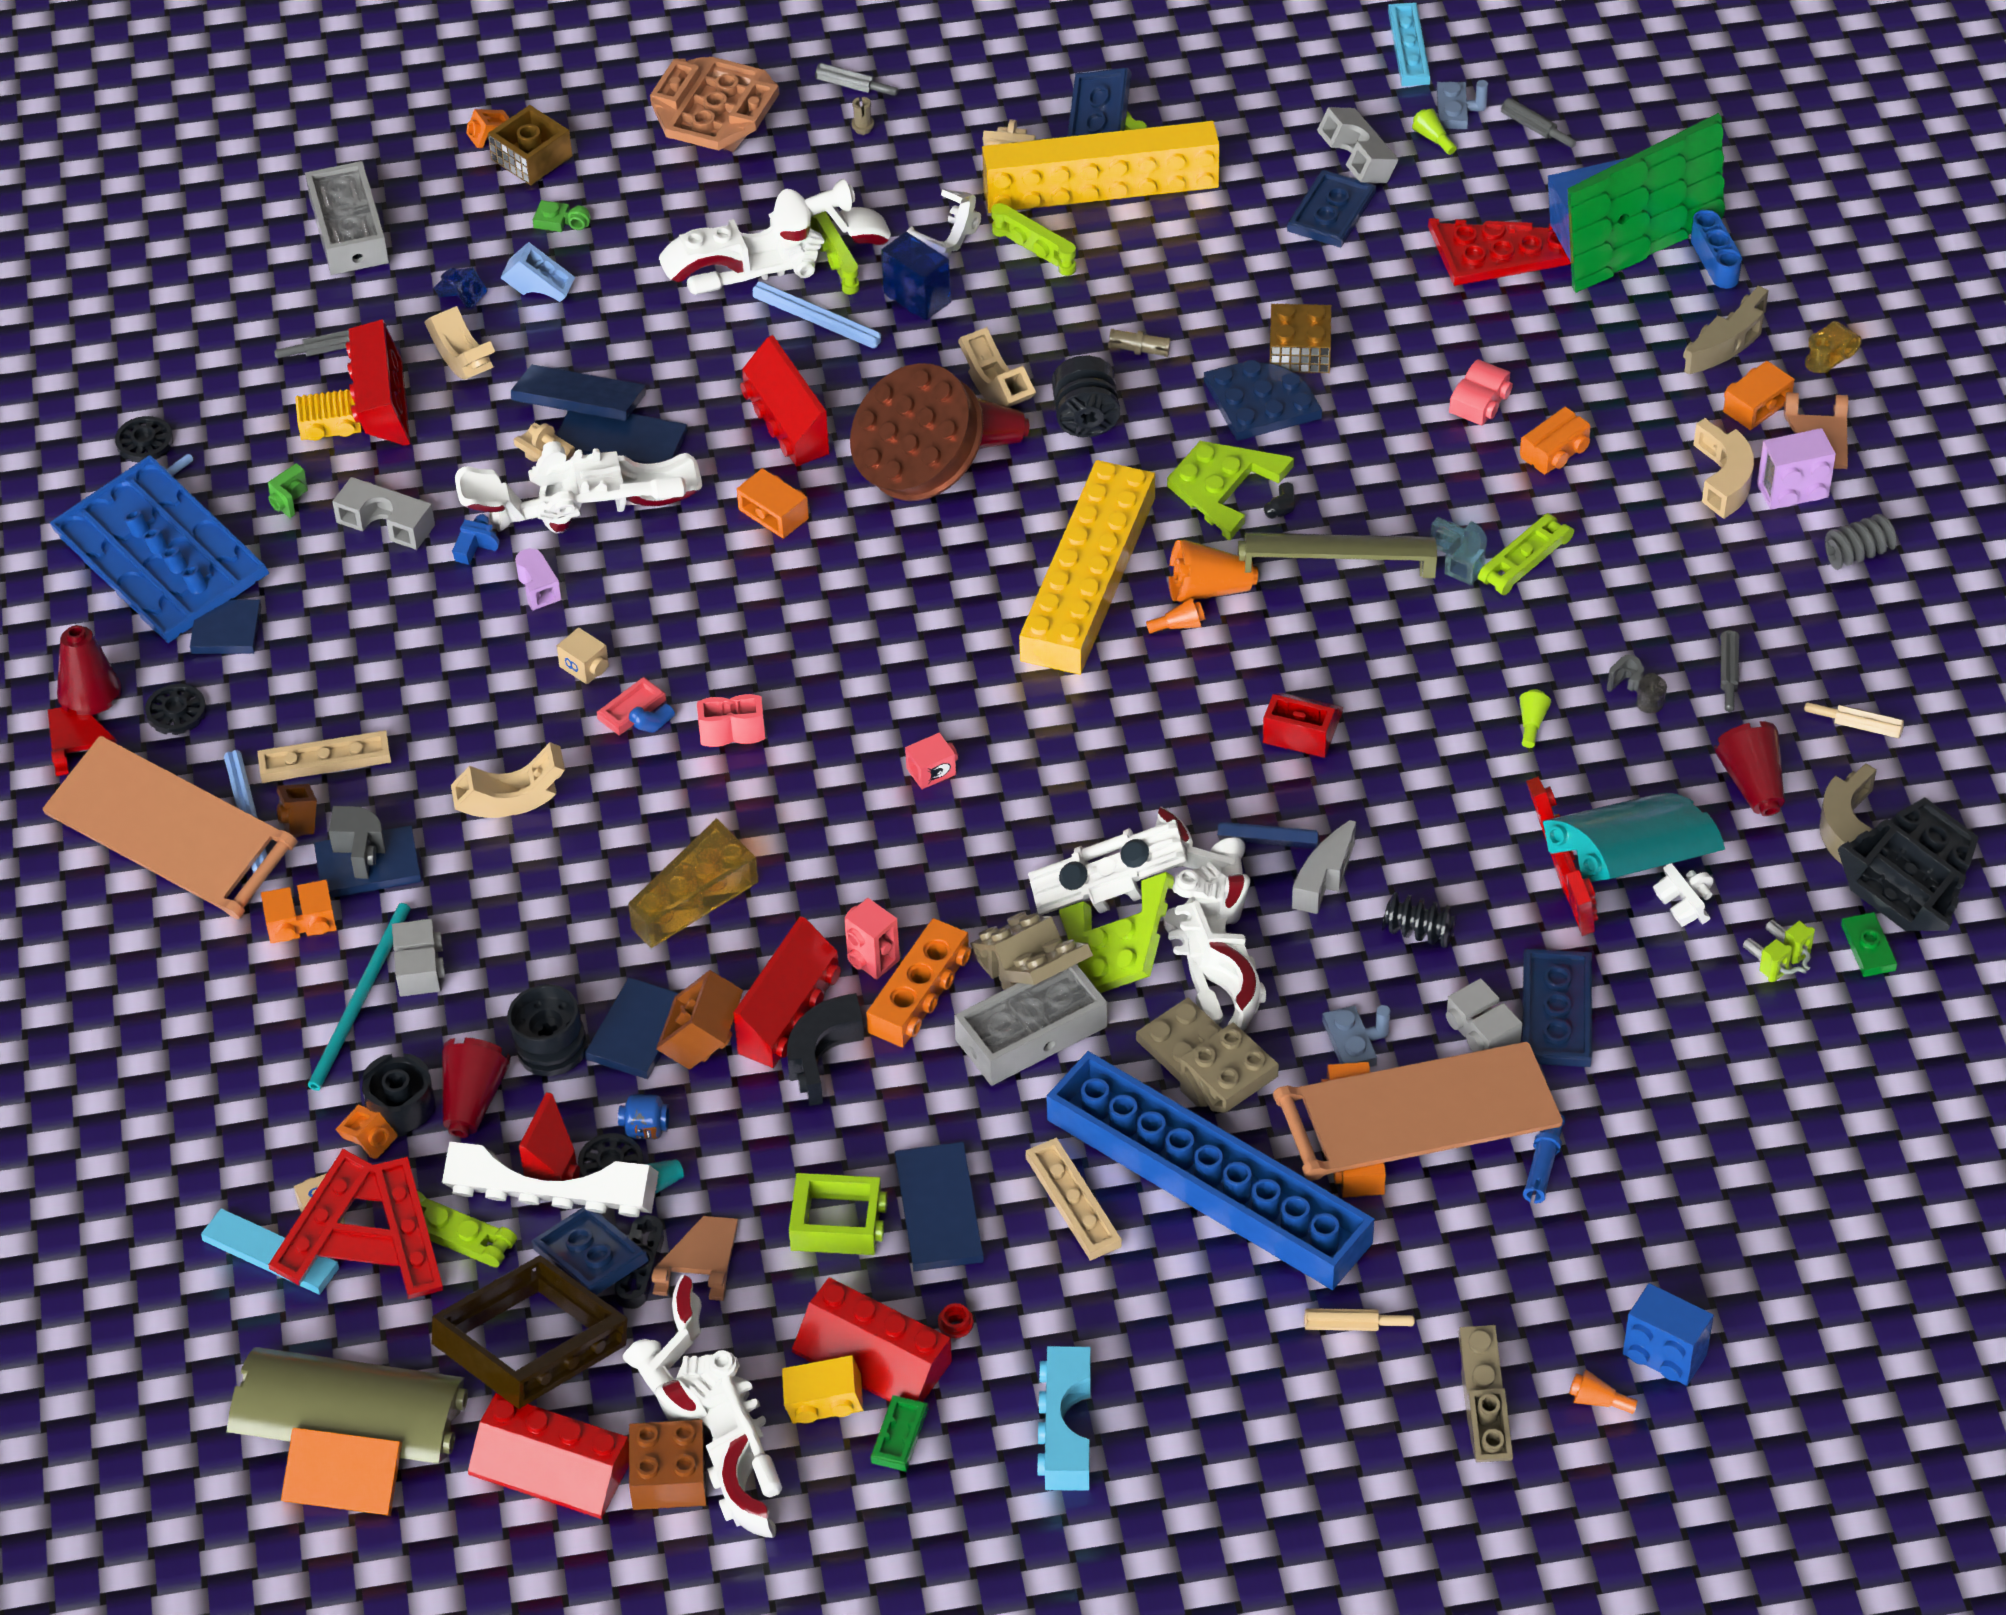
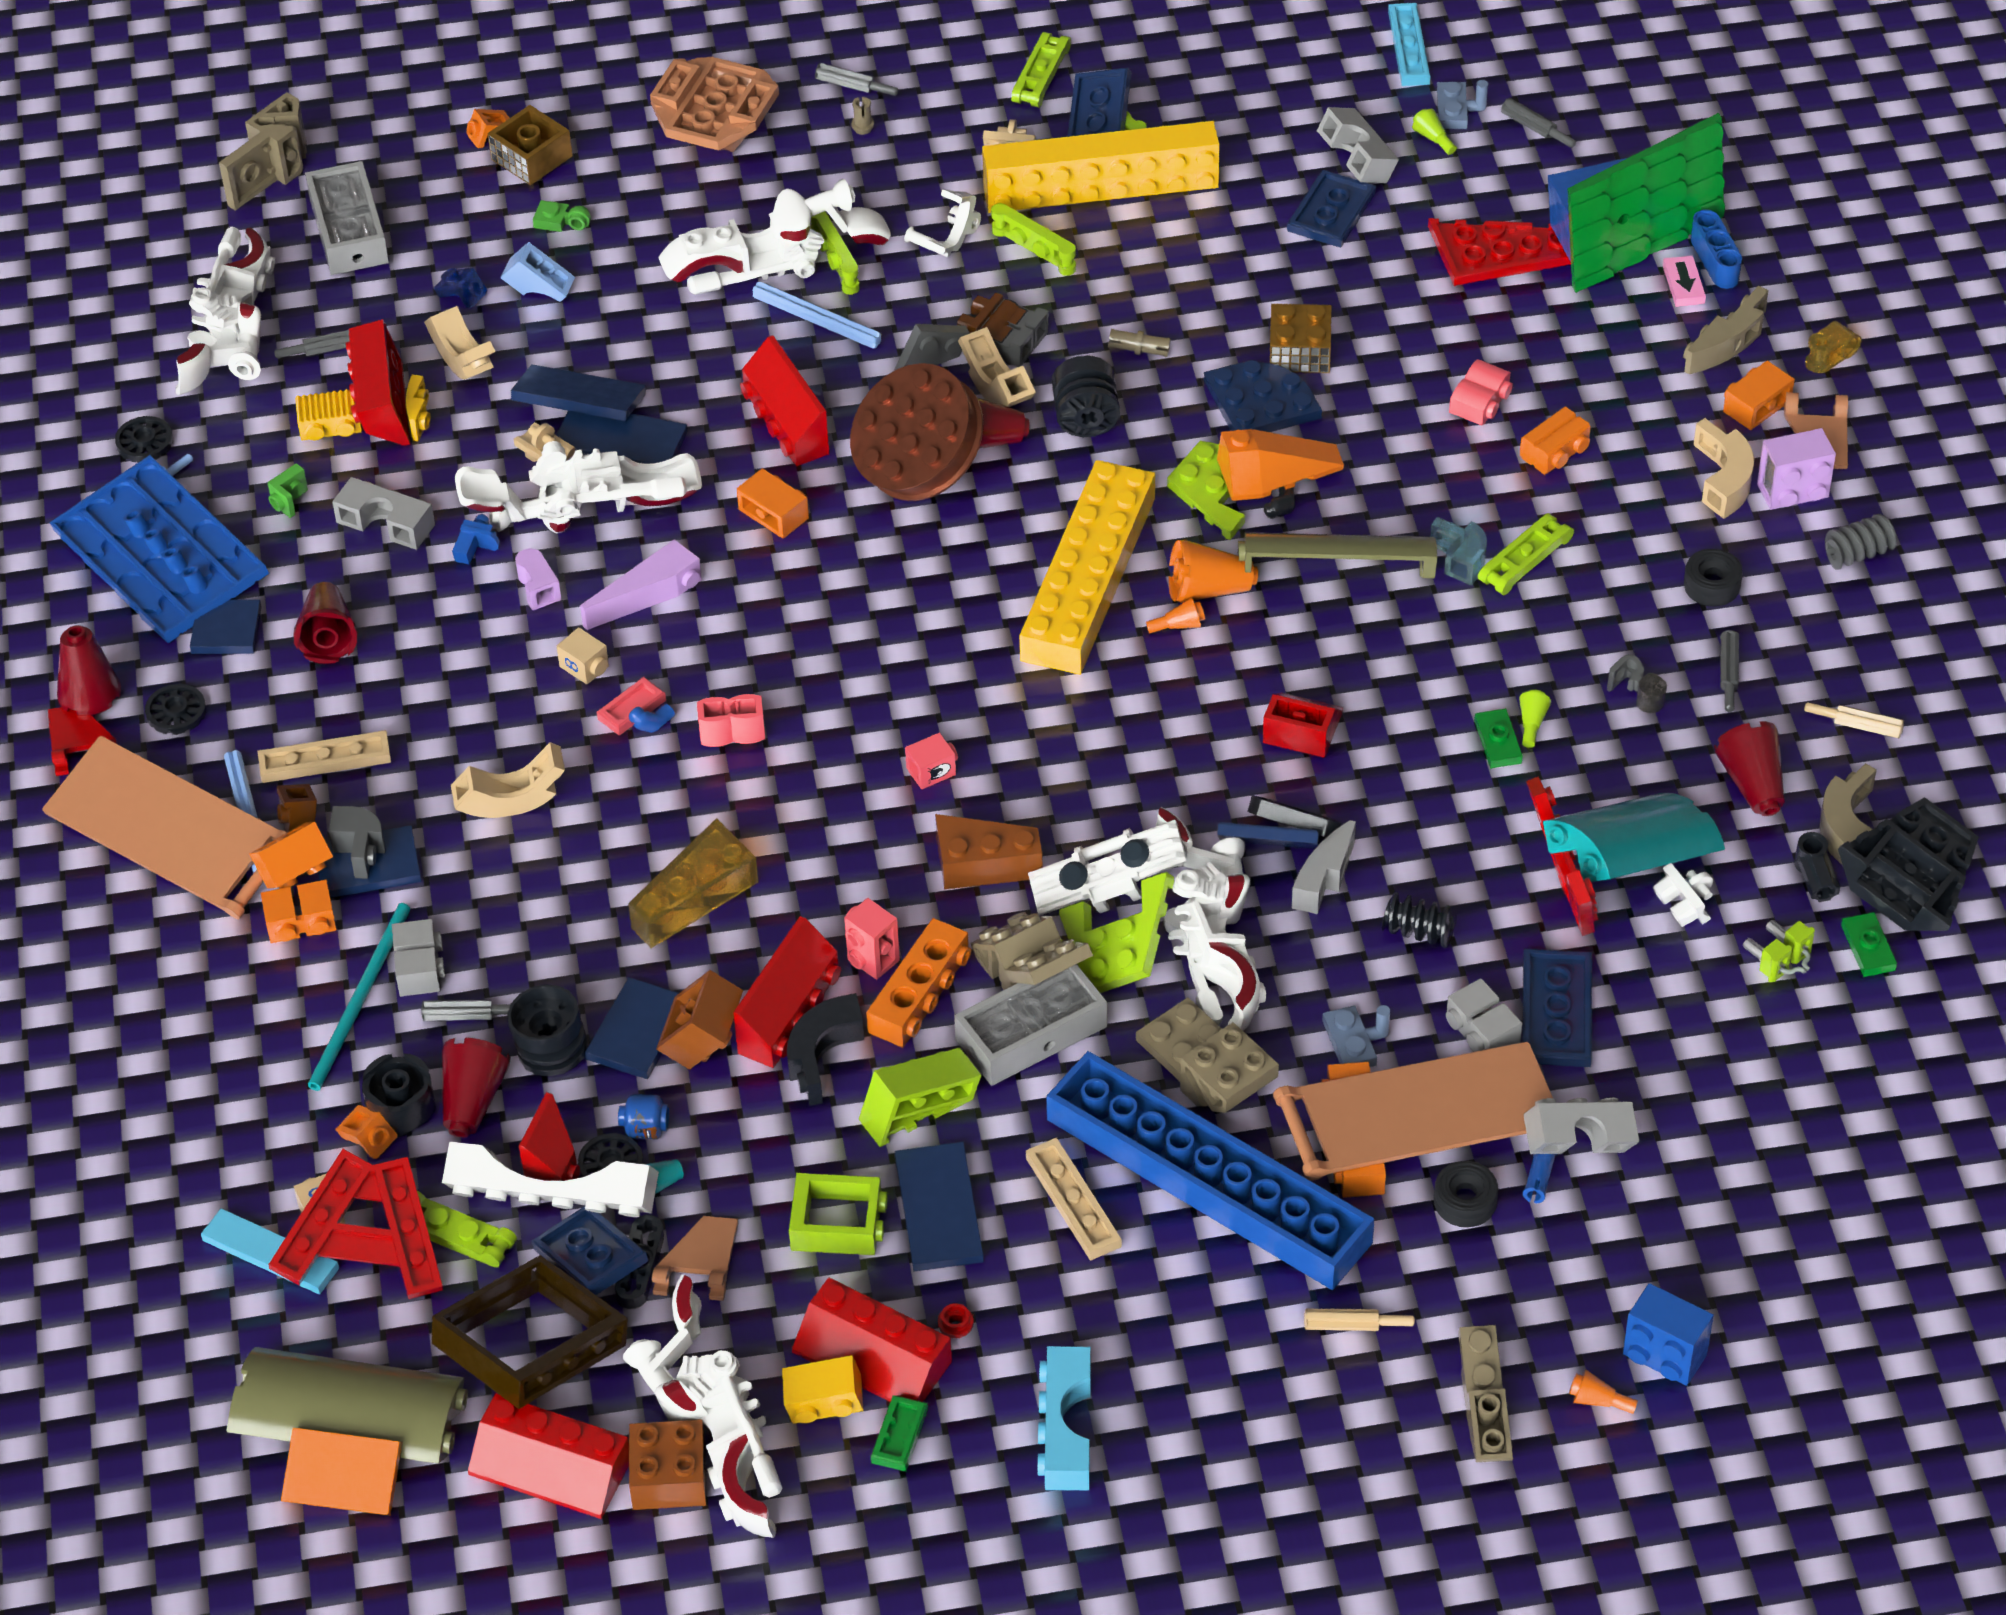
clear blue brick [881,231,951,321] -> none
none -> white piece [175,227,275,395]
none -> dark tan piece [219,92,307,211]
none -> orange brick [249,822,333,889]
none -> dark red cone [293,582,358,664]
none -> yellow slope [406,374,431,442]
none -> axle [421,1000,511,1021]
none -> lavender slope [580,539,702,630]
none -> lime wedge [859,1048,981,1147]
none -> dark grey wing [894,324,970,370]
none -> dark orange wedge [935,814,1043,890]
none -> hips [957,292,1049,367]
none -> lime plate [1011,32,1071,108]
none -> orange wedge [1217,429,1344,501]
none -> beam [1247,795,1342,837]
none -> black tyre [1434,1161,1498,1228]
none -> green plate [1474,708,1523,769]
none -> light grey arch [1523,1098,1639,1154]
none -> bright pink tile [1663,255,1706,307]
none -> black tyre [1684,549,1743,606]
none -> black piece [1794,832,1840,902]

